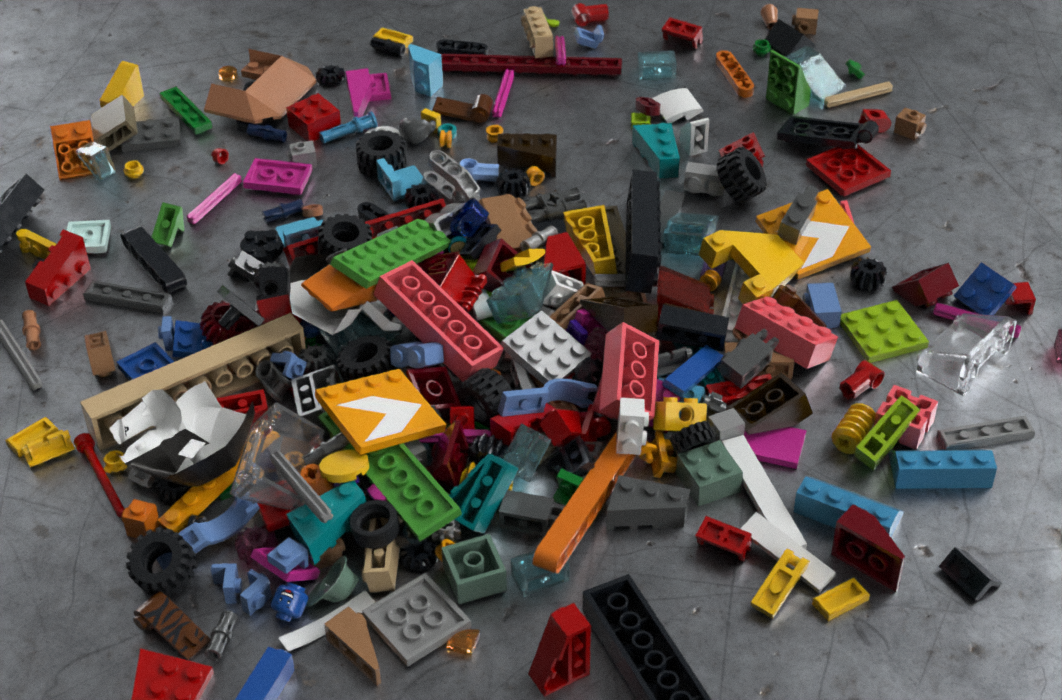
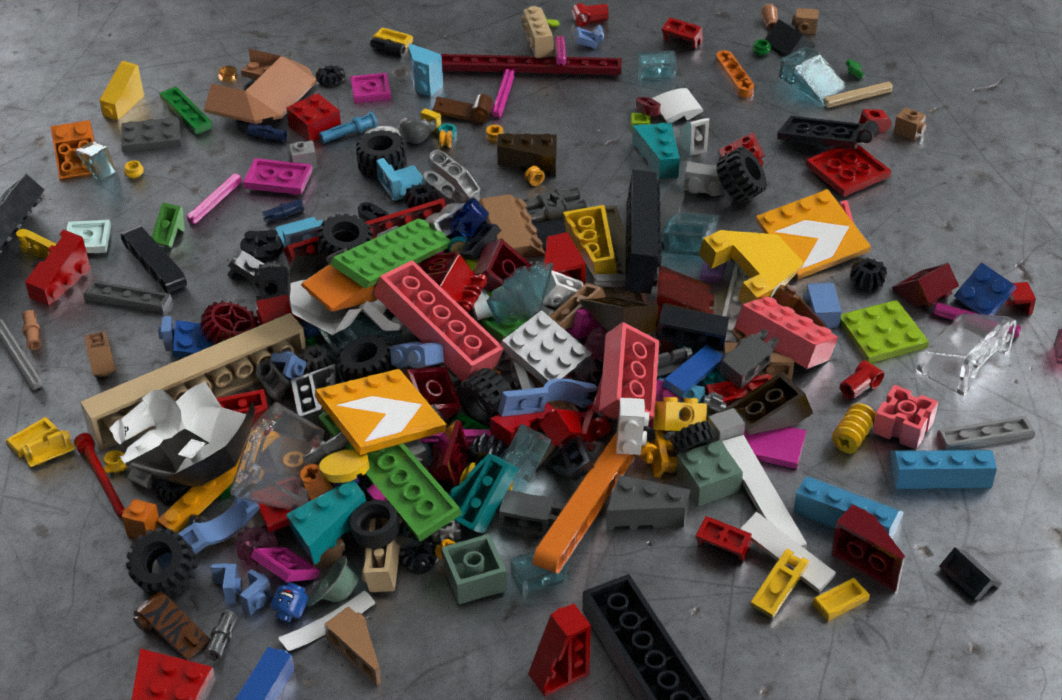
dark tan brick [91,95,138,153] -> none
blue plate [116,342,174,381] -> none
red hinge [211,148,229,164] -> none
black tile [217,285,265,330] -> none
medium blue bracket [267,538,309,574] -> none
light grey axle [269,451,333,523] -> none
nougat tile [302,204,323,217] -> none
dark pink slope [346,68,375,118] -> none
light grey plate [362,573,471,667] -> none
black beam [436,39,488,55] -> none
clear orange tile [447,629,480,656] -> none
red bracket [450,406,475,430] -> none
light blue piece [460,158,499,182] -> none
black gear [496,168,530,198] -> none
yellow slope [500,249,545,272] -> none
light grey pin [520,226,558,251] -> none
green bracket [552,469,583,506] -> none
dark purple tile [566,319,589,346] -> none
light orange bush [700,269,722,291] -> none
bright green slope [766,50,811,115] -> none
dark grey hinge [777,186,818,245] -> none
lime slope [854,395,921,471] -> none

